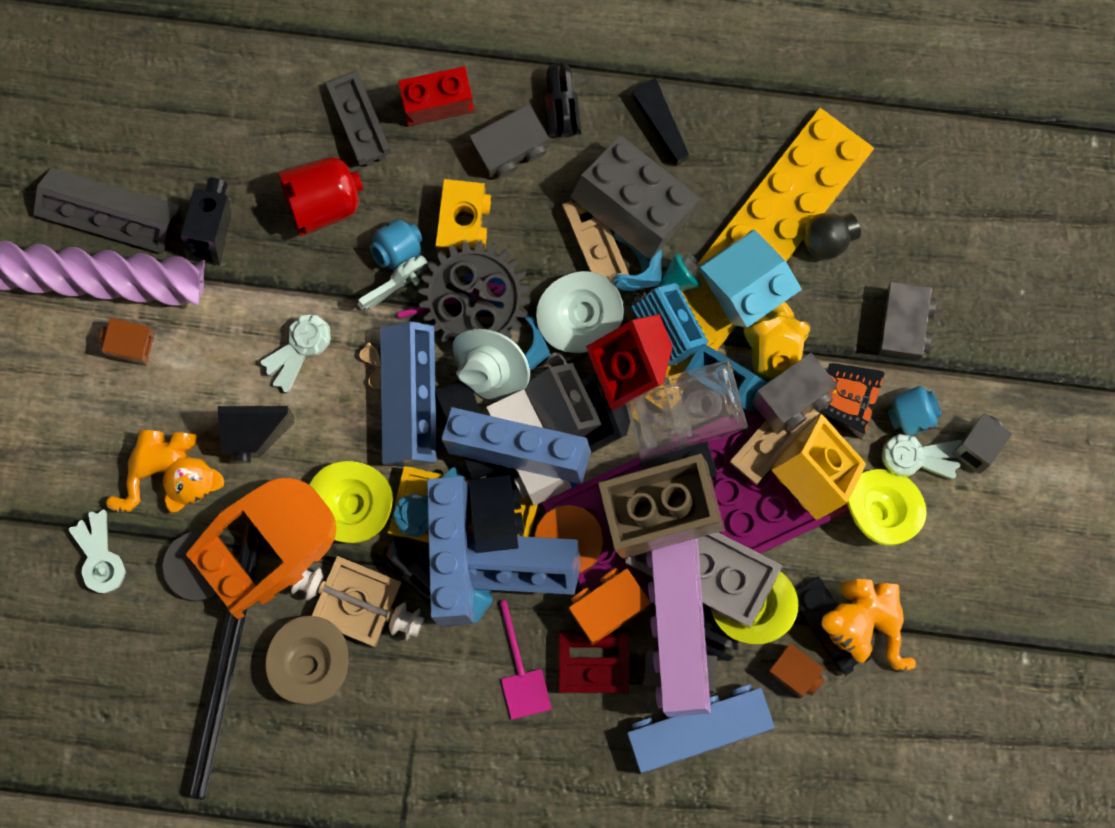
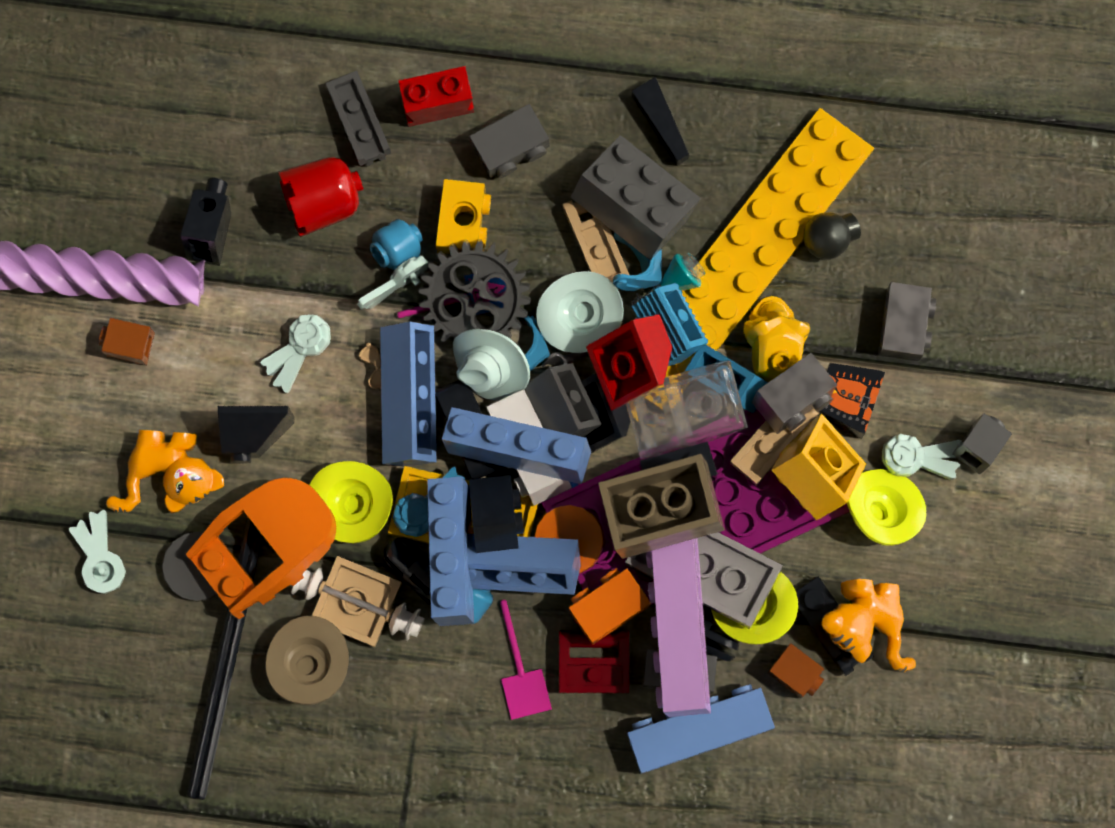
dark grey panel [33,168,179,253] -> none
black arm [544,63,582,137] -> none
medium azure slope [698,229,802,328] -> none
dark azure head [888,386,942,436] -> none

